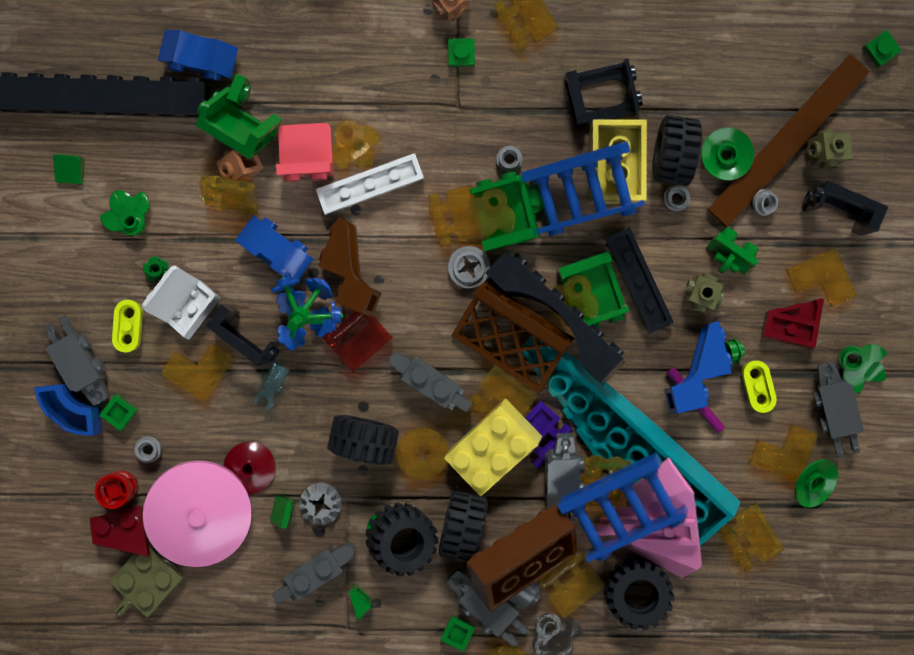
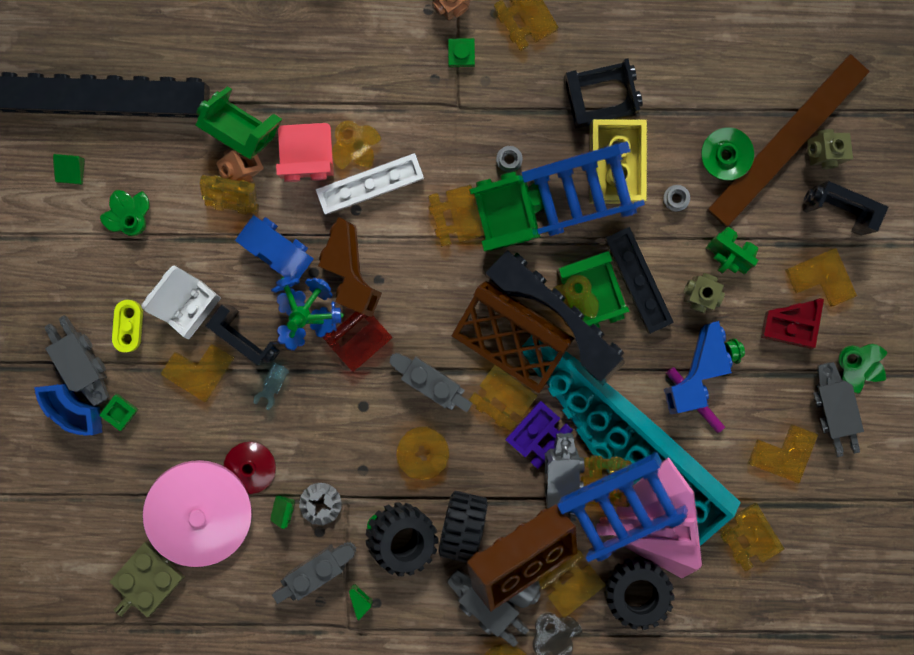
dark red wing [89,505,151,557] -> none
red wheel [94,470,139,509] -> none
light grey plate [134,436,162,463] -> none
green plate [143,256,169,282] -> none
blue brick [157,30,238,82] -> none
green plate [227,74,251,107] -> none
black tyre [327,415,399,465] -> none
green plate [440,614,475,652] -> none
light yellow brick [444,398,542,496] -> none
light grey gear [448,246,490,288] -> none
clear yellow plate [464,188,516,239] -> none
black tyre [652,115,702,186] -> none
neon yellow plate [741,361,777,413] -> none
light grey plate [753,189,778,216] -> none
green dish [794,459,838,508] -> none
green plate [863,30,902,68] -> none

